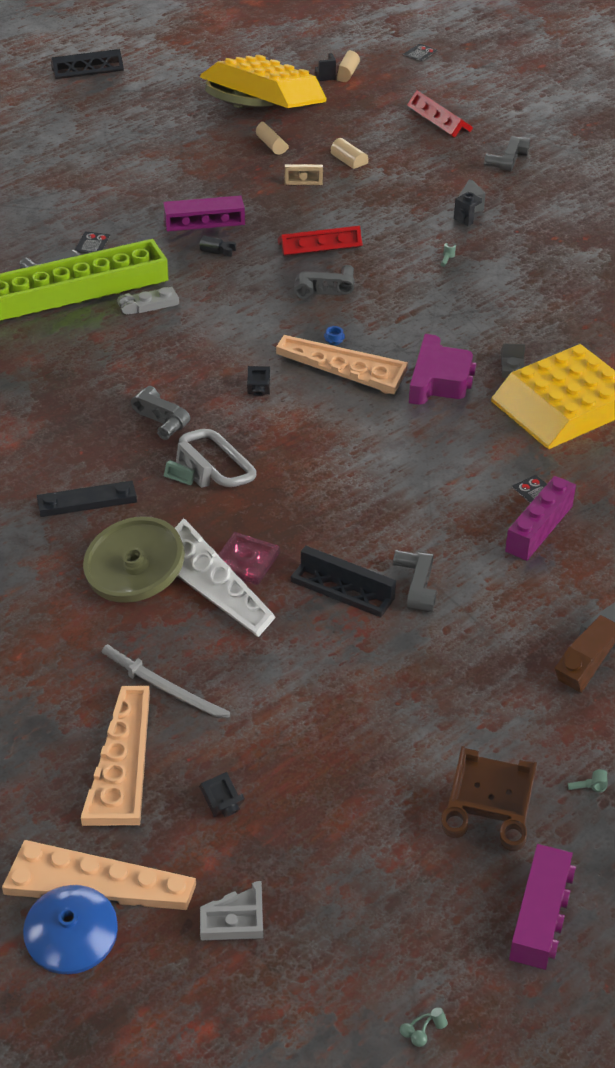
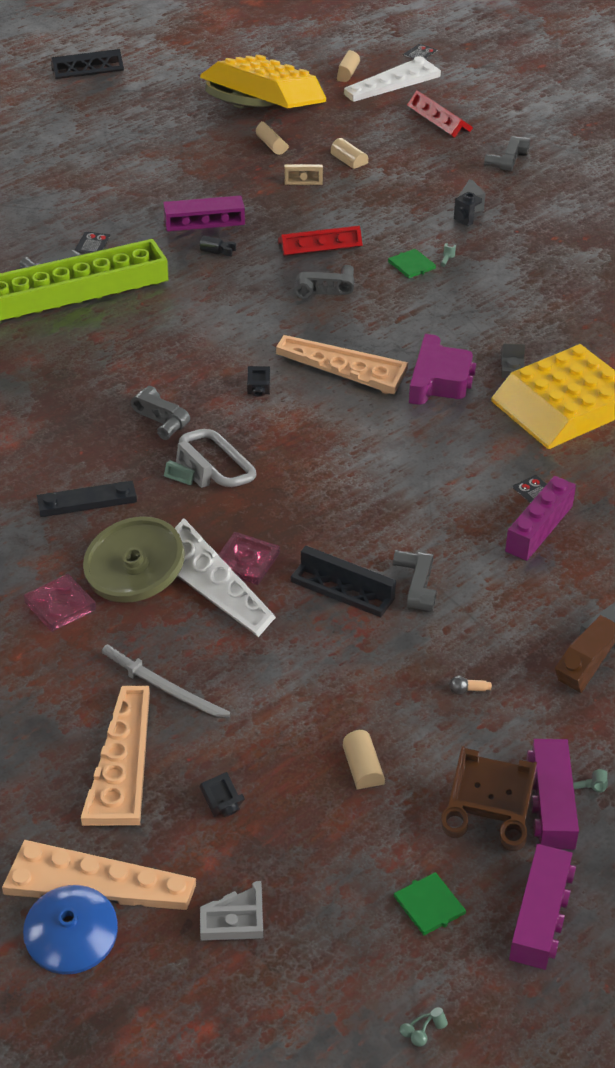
light grey hinge [117,287,179,315] -> none
black panel [315,53,336,81] -> none
blue plate [324,326,345,345] -> none
none -> clear pink plate [24,574,96,632]
none -> tan brick [343,730,385,789]
none -> white wing [344,56,441,102]
none -> green piece [388,249,436,278]
none -> green piece [394,872,466,936]
none -> piece [450,675,492,694]
none -> magenta brick [527,739,579,850]

